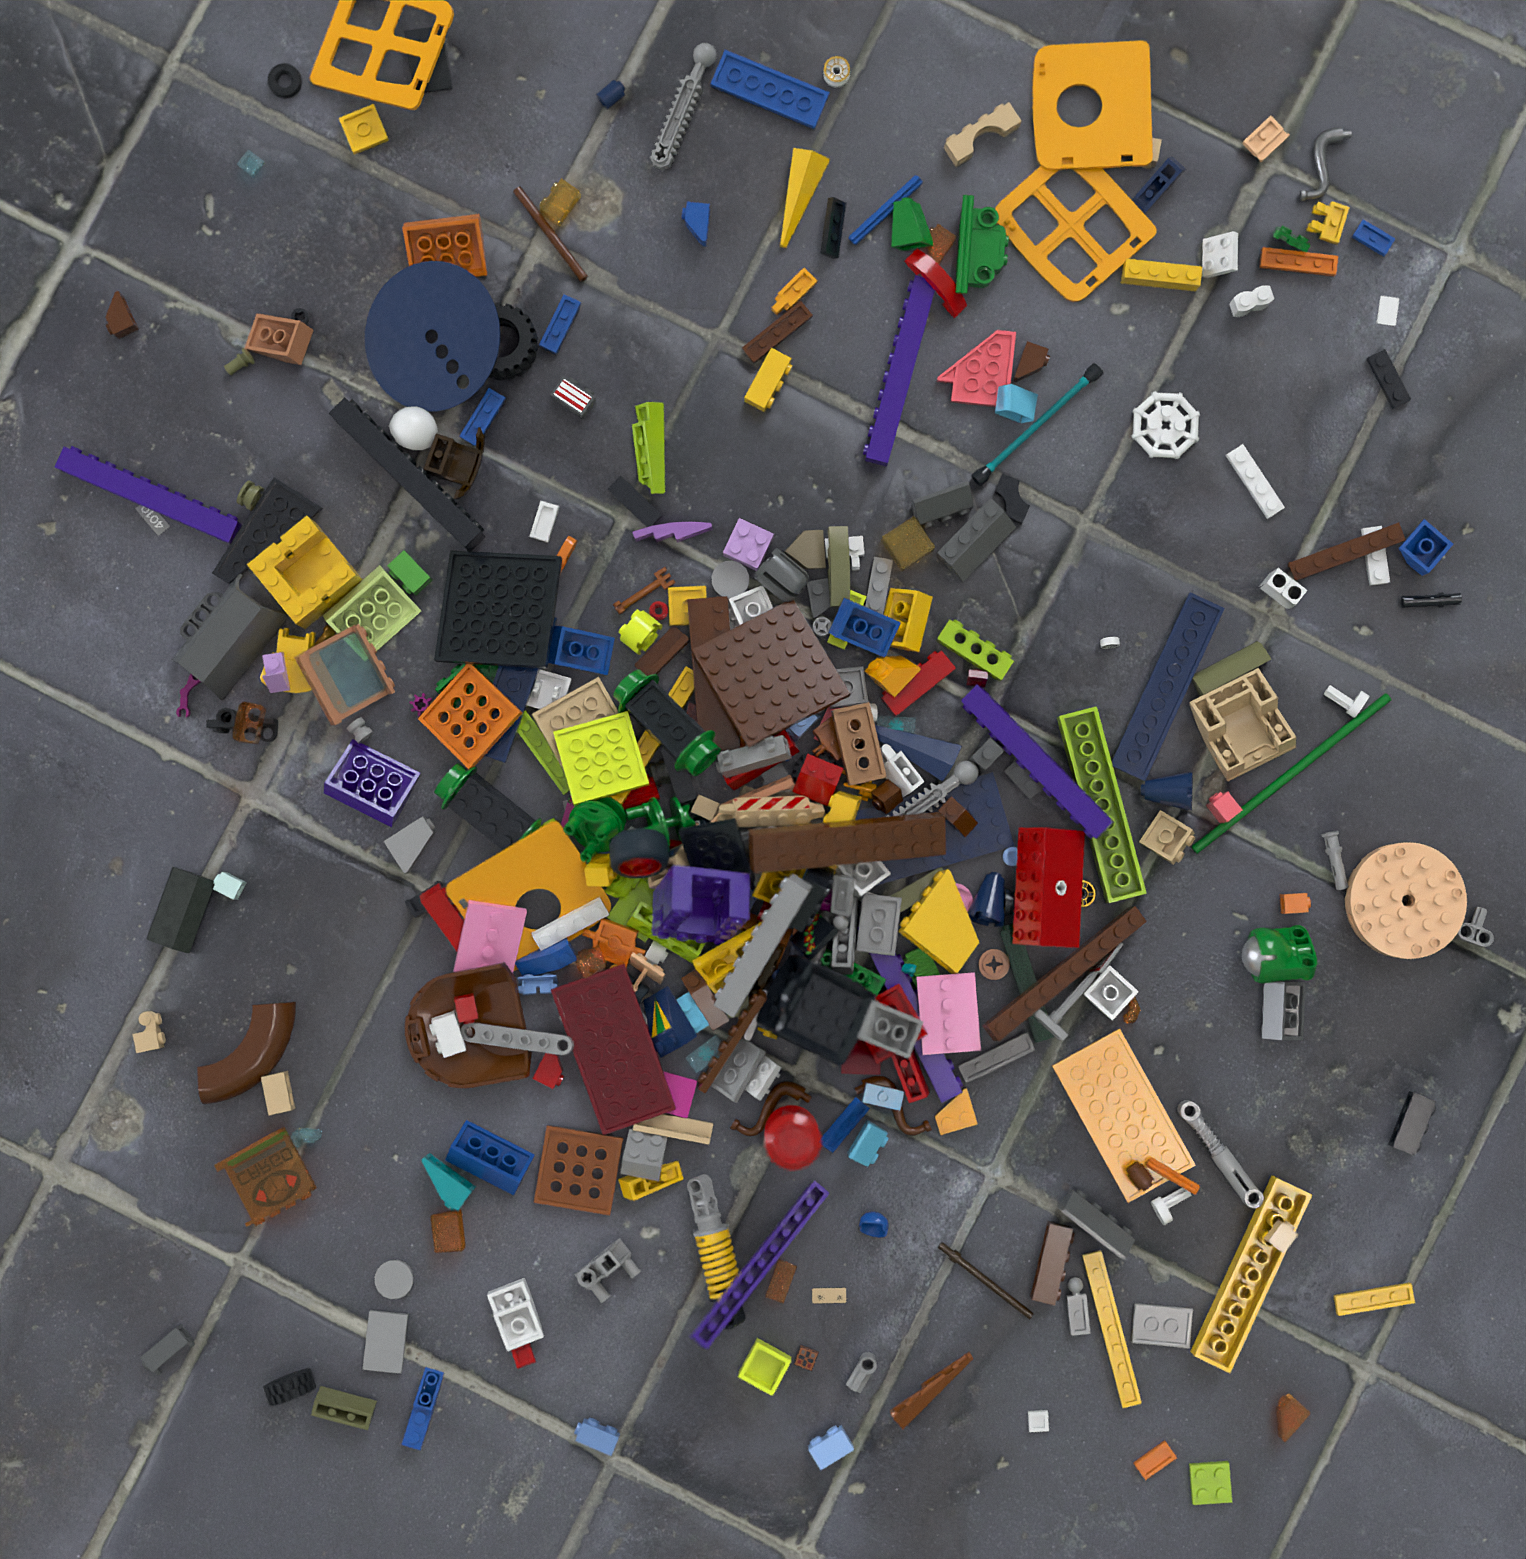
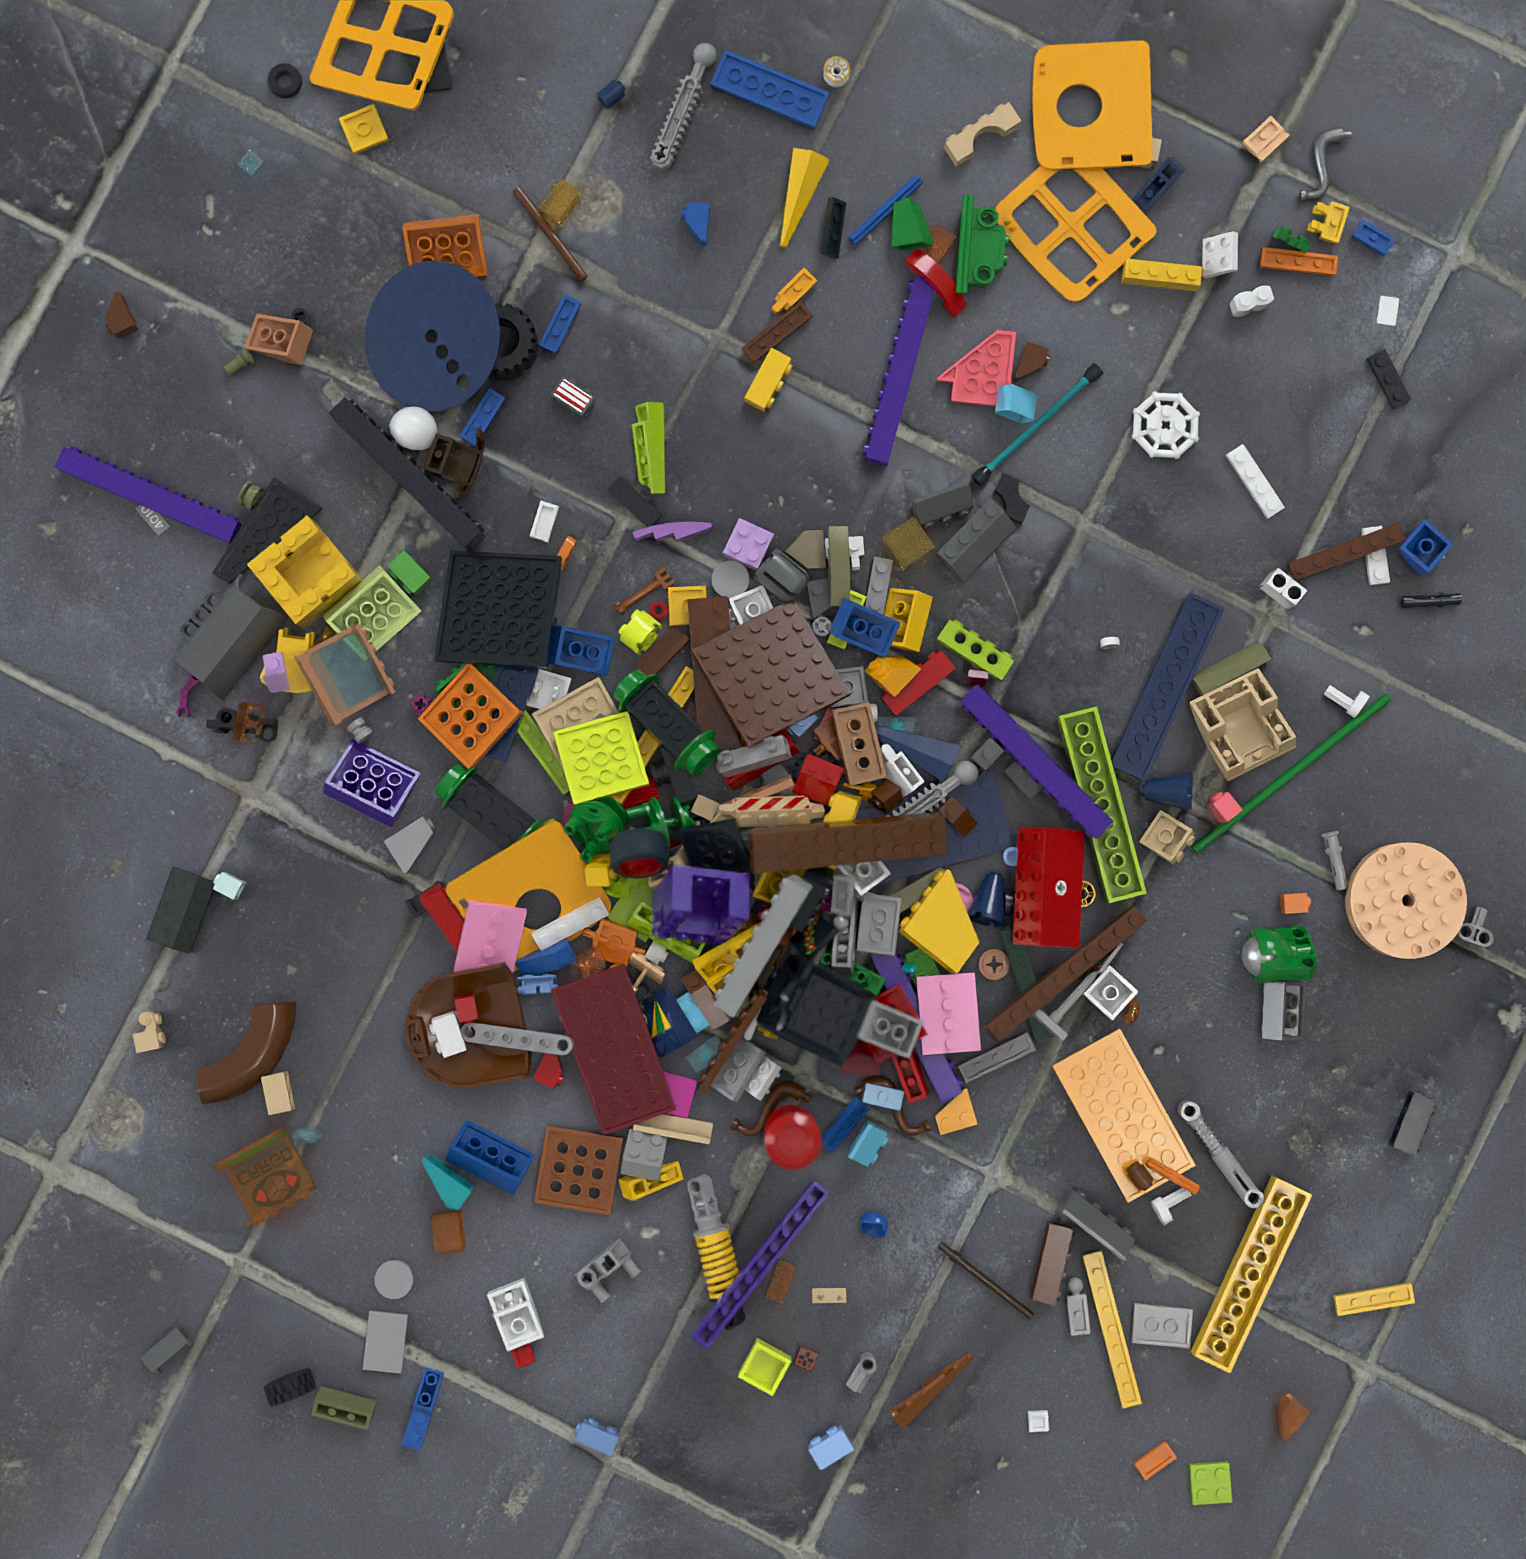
tan brick [1264,1220,1298,1253] -> none

